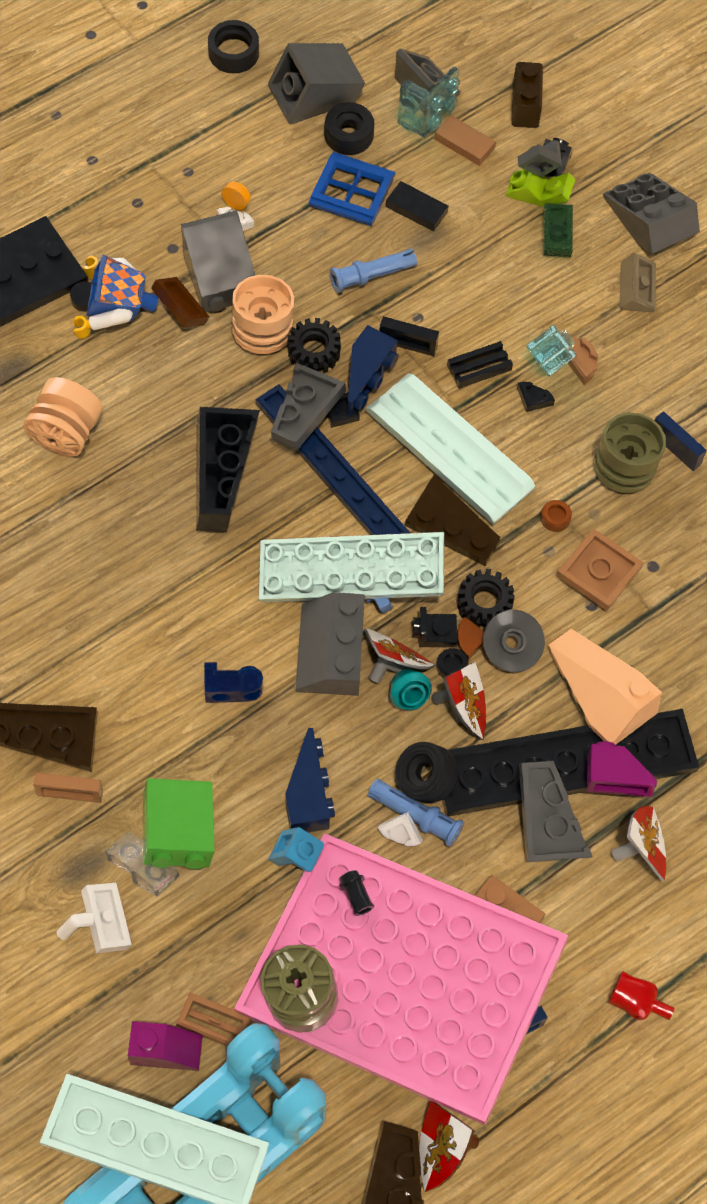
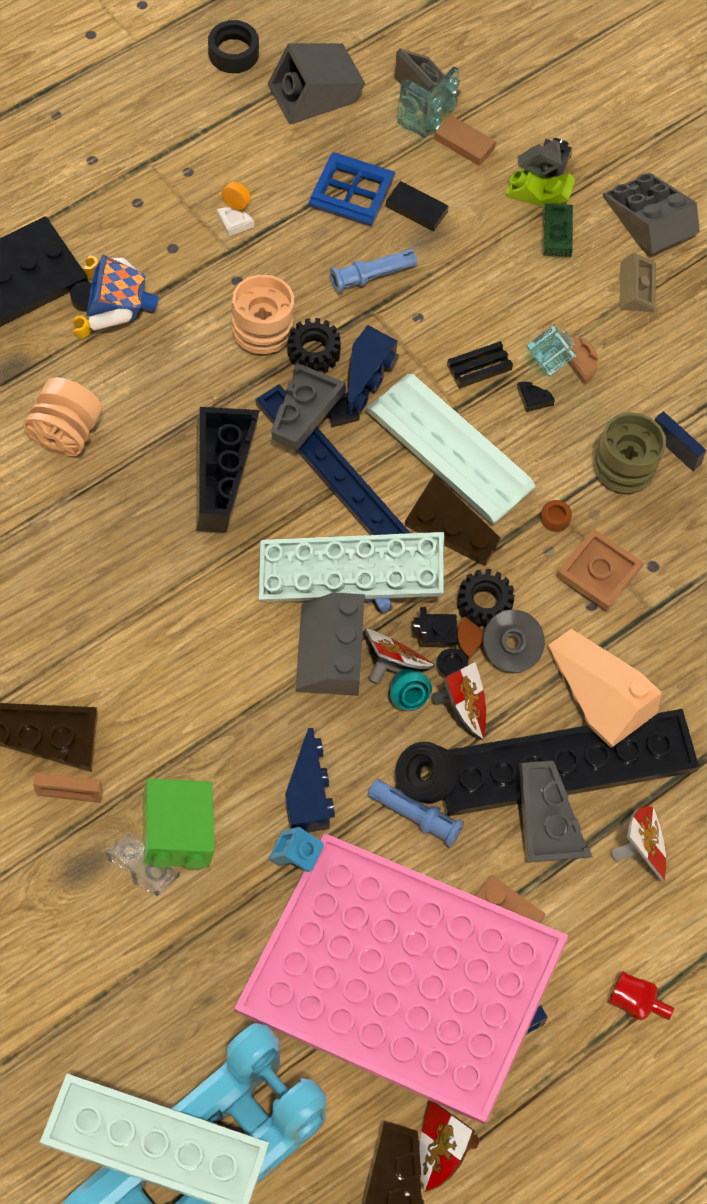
white plate [57,883,132,953] -> none
magenta slope [128,1021,203,1071] -> none
reddish brown tile [151,277,209,328] -> none
medium nougat tile [176,992,253,1047] -> none
slope [181,210,255,312] -> none
clear blue leg [204,662,264,703] -> none
olive wheel [260,944,339,1033] -> none
black tyre [324,102,374,155] -> none
black pin [339,870,374,916] -> none
white tile [378,812,423,846] -> none
black tile [379,316,439,357] -> none
dark brown brick [512,62,543,128] -> none
magenta slope [586,741,657,797] -> none

